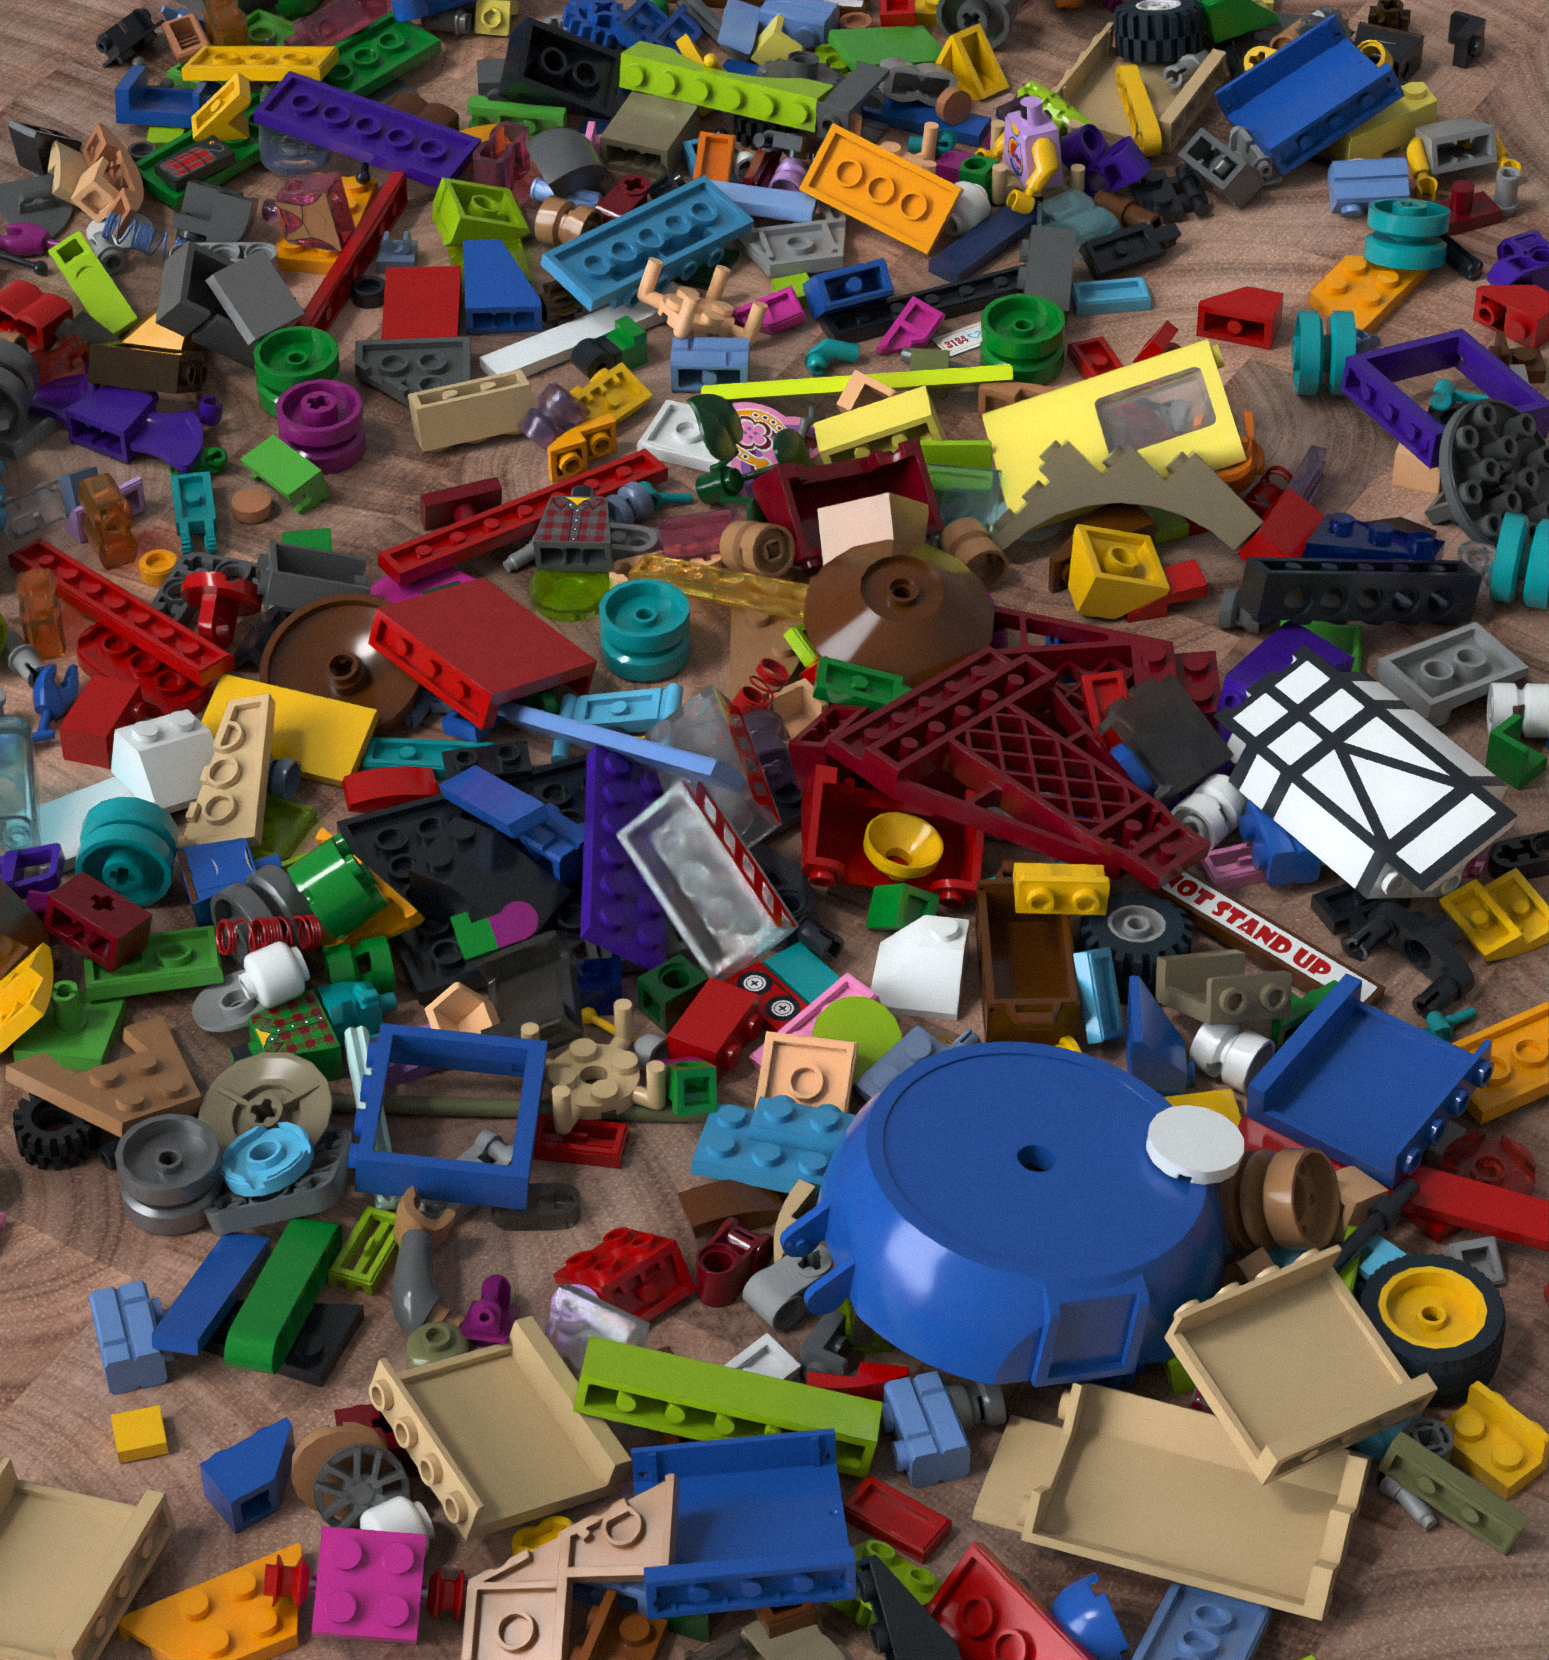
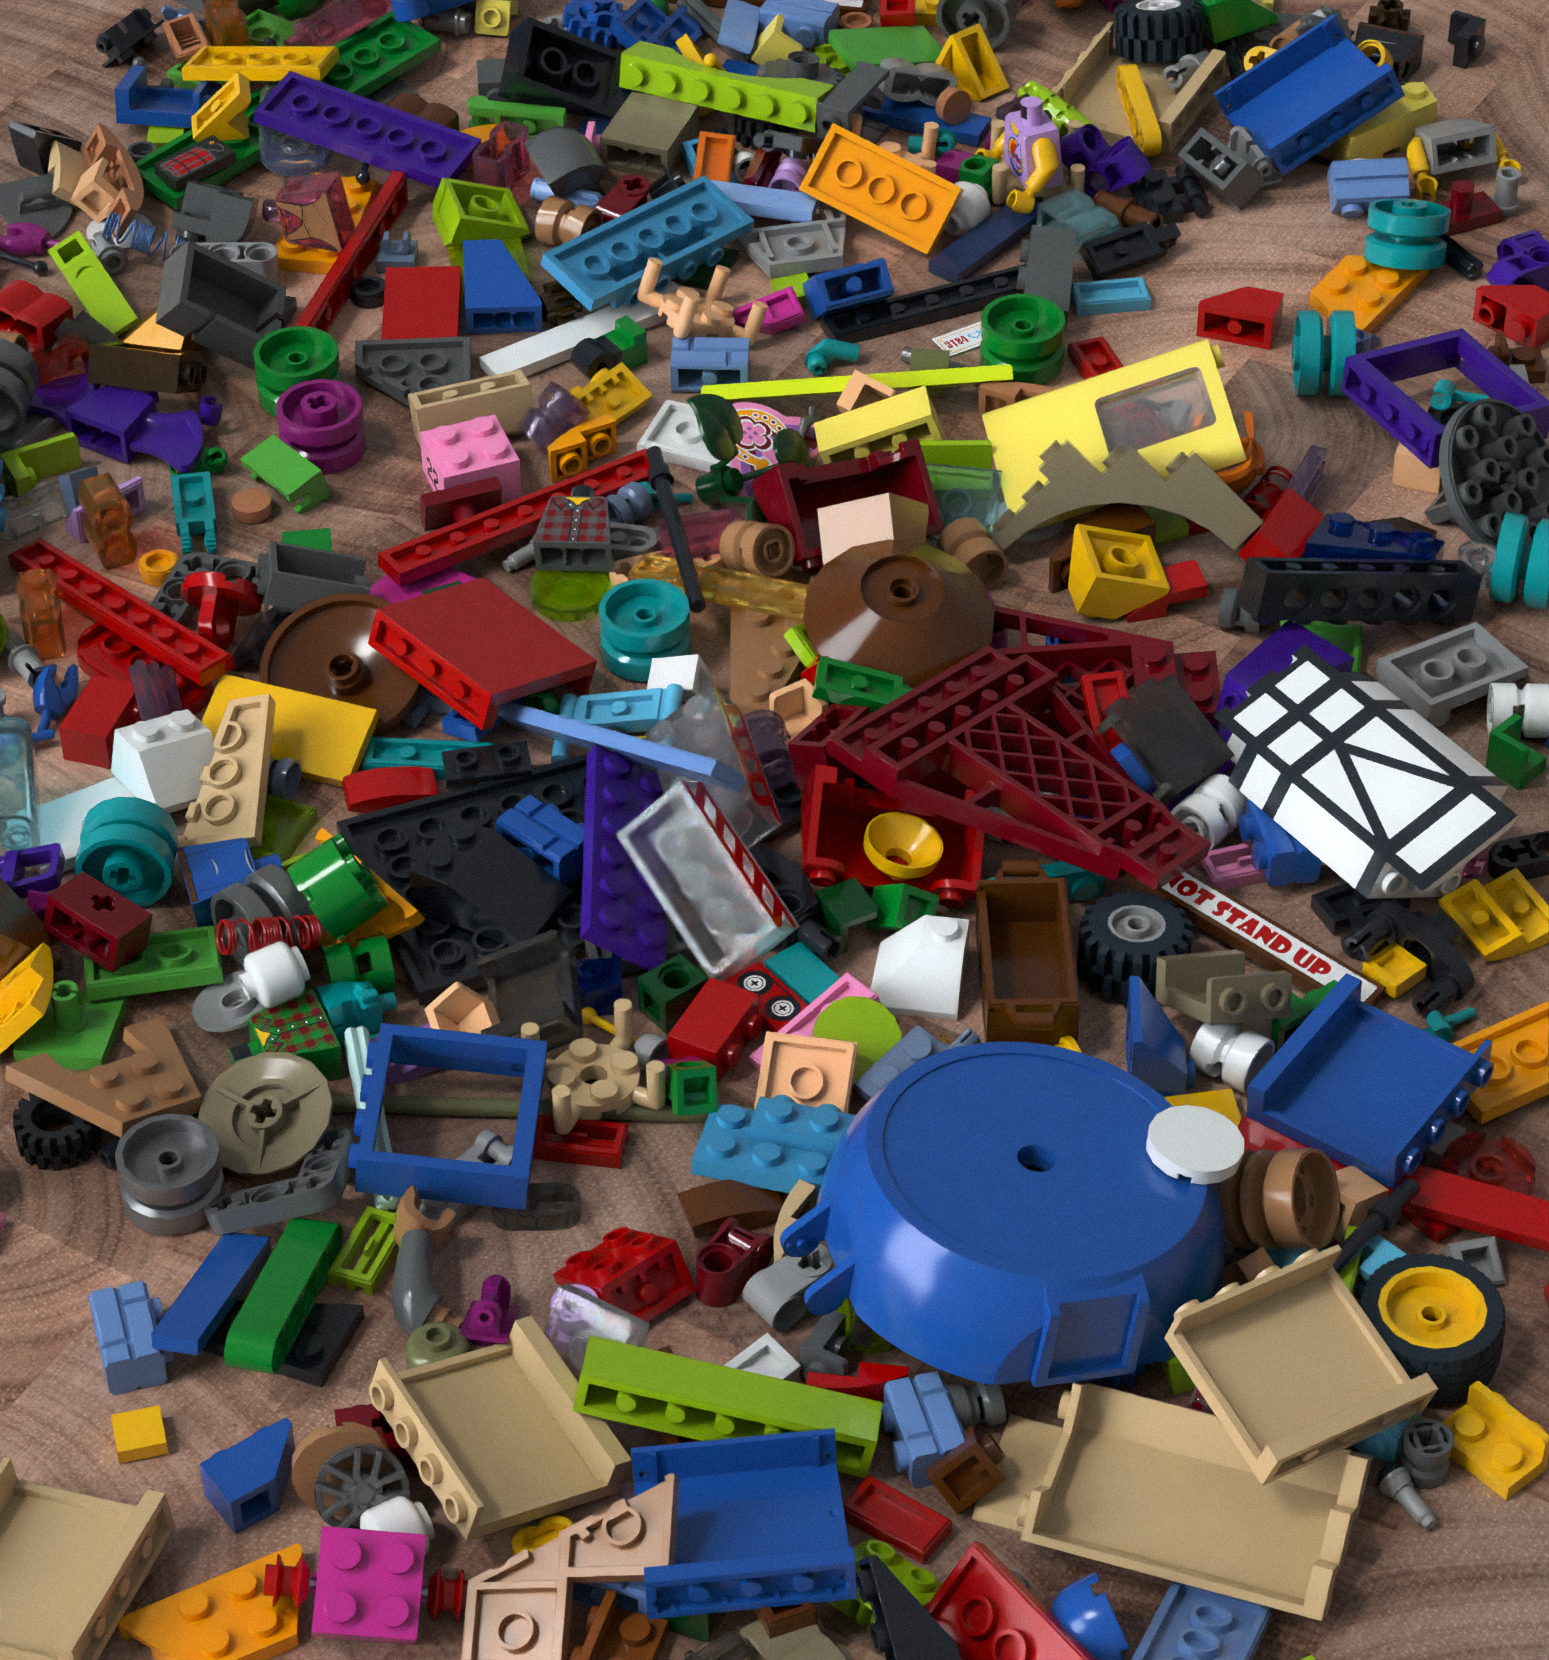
light grey tile [205,249,305,345] -> none
medium azure tile [220,1122,314,1197] -> none
blue tile [439,765,551,839] -> none
leg [450,901,539,963] -> none
red piece [713,658,790,748] -> none
dark pink tile [876,296,946,356] -> none
yellow bracket [1013,863,1110,915] -> none
medium azure tile [1073,947,1125,1044] -> none
red tile [1133,320,1181,363] -> none
olive tile [1378,1430,1530,1556] -> none
none -> lime bracket [0,432,81,511]
none -> clear purple tile [129,660,183,721]
none -> bright pink brick [420,415,522,502]
none -> black bar [646,446,706,613]
none -> white panel [647,654,714,714]
none -> dark green panel [815,877,878,955]
none -> reddish brown bracket [926,1425,1006,1515]
none -> yellow plate [1362,942,1427,999]

